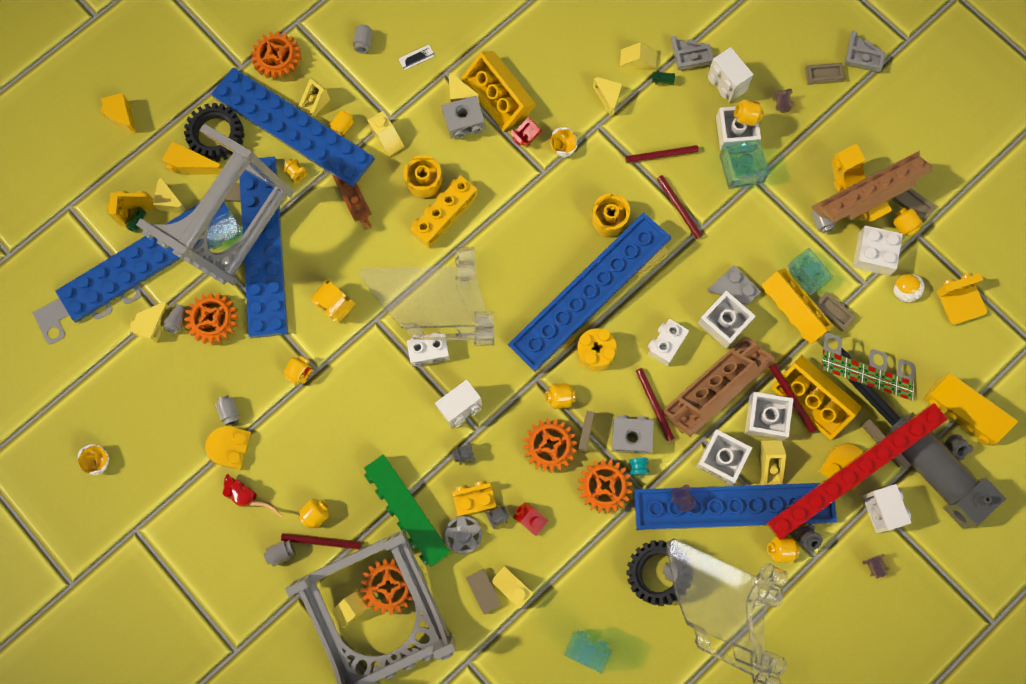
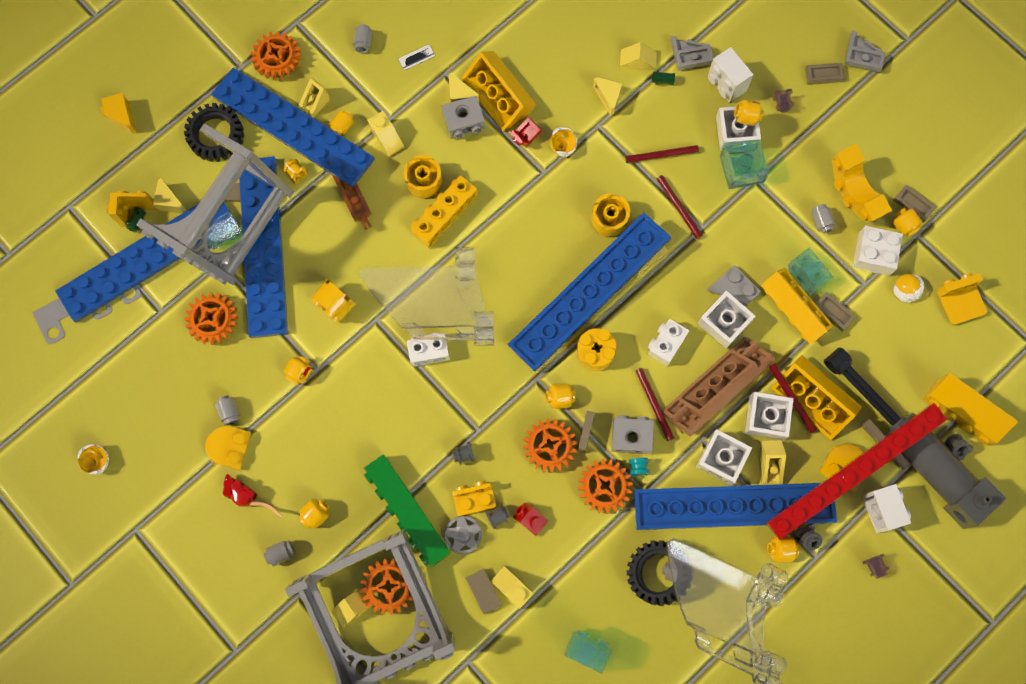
light yellow slope [129,302,171,343] -> none
yellow slope [161,141,223,174] -> none
light grey cone [163,304,186,334] -> none
dark red bar [281,533,361,550] -> none
white brick [435,380,482,428] -> none
clear purple brick [671,485,696,512] -> none
medium nougat slope [812,151,932,223] -> none
piece [821,333,915,401] -> none

